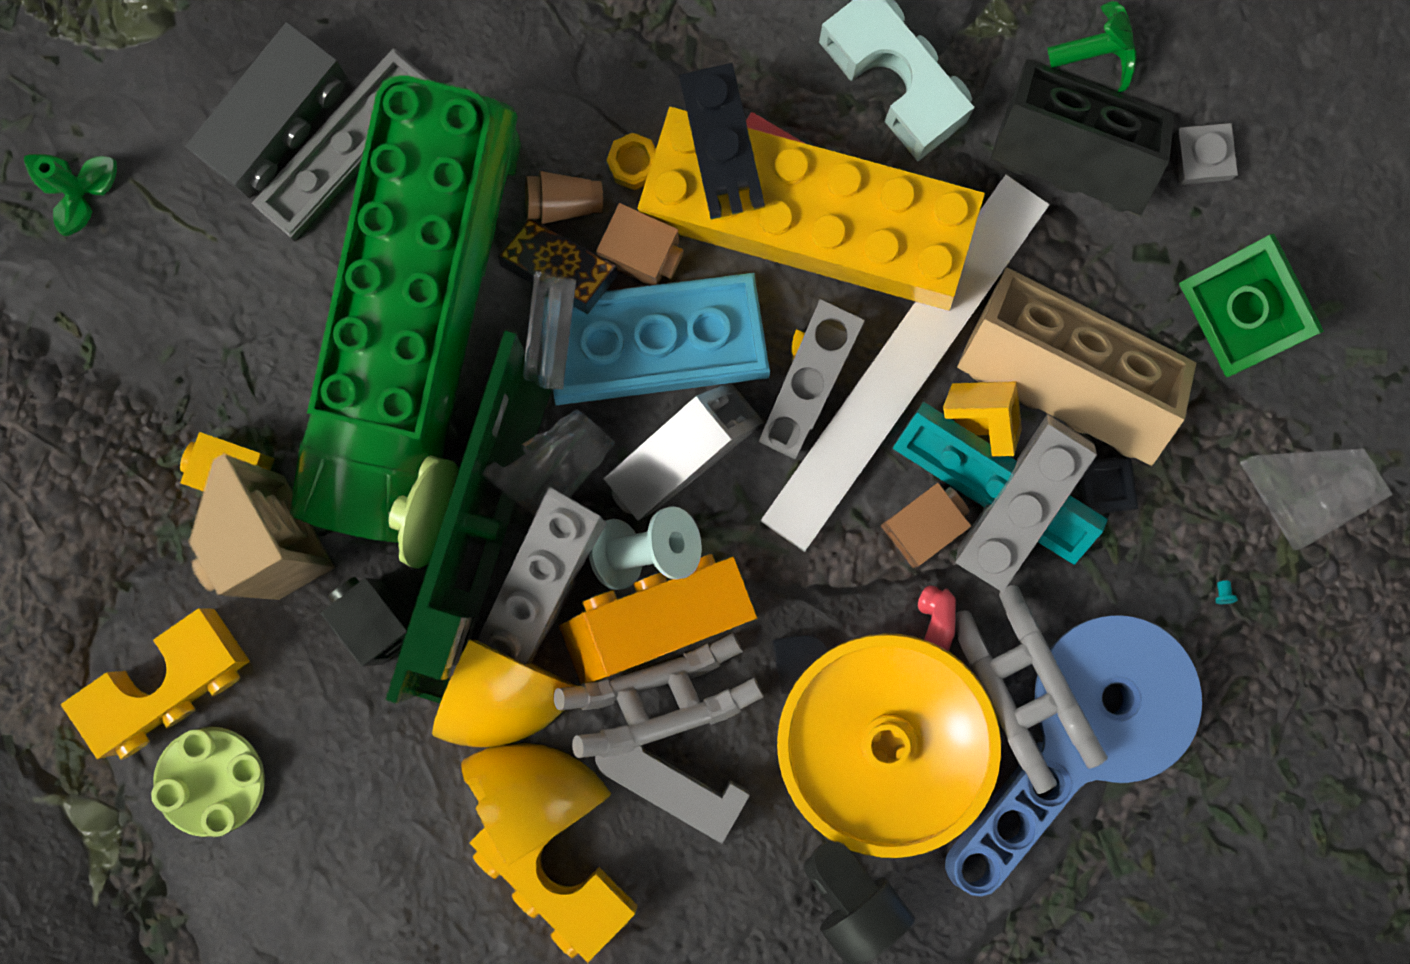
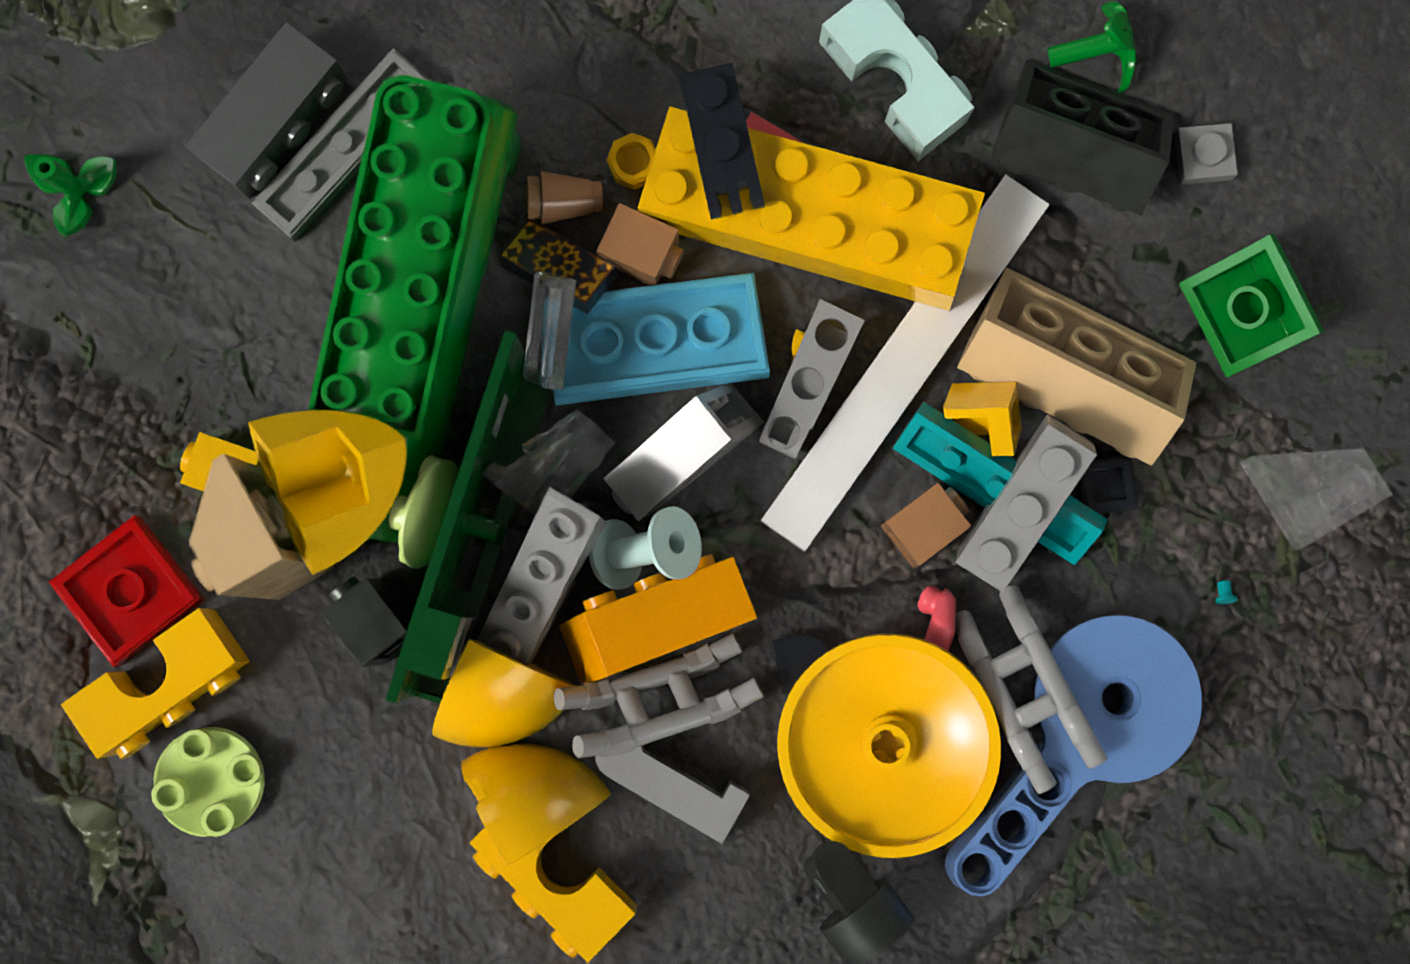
none -> red tile [48,515,205,667]
none -> yellow brick [248,410,406,575]

